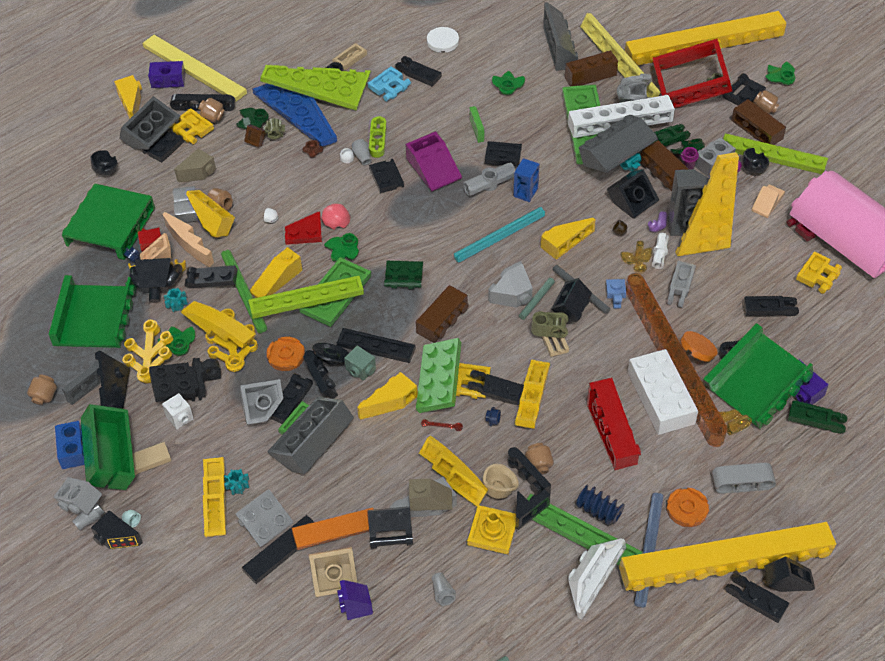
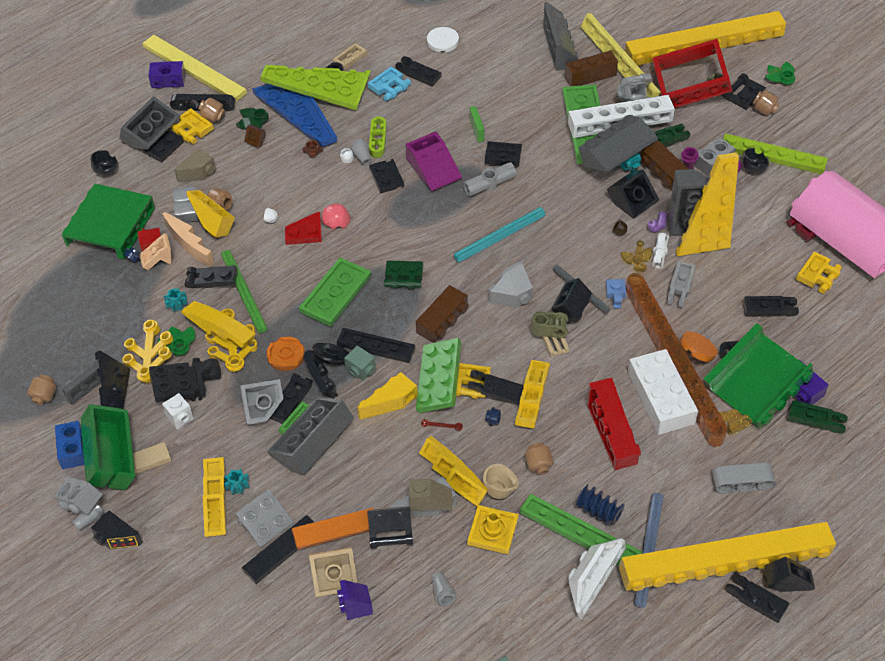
green panel [48,275,136,348] -> none
yellow slope [114,75,142,119] -> none
light aqua hinge [122,510,141,528] -> none
black torso [128,258,186,302] -> none
lime plate [248,276,364,319] -> none
yellow slope [250,247,303,298] -> none
olive gear [264,118,285,139] -> none
green plate [324,233,359,262] -> none
green plate [492,71,525,95] -> none
black plate [507,447,551,494] -> none
blue brick [514,158,540,202] -> none
black slope [516,489,550,530] -> none
sand green bar [519,277,555,320] -> none
yellow slope [541,218,596,260] -> none
orange tile [667,488,709,527] -> none
dark green plate [670,138,705,154] -> none
reddish brown brick [731,100,786,145] -> none
light nougat slope [752,184,785,218] -> none

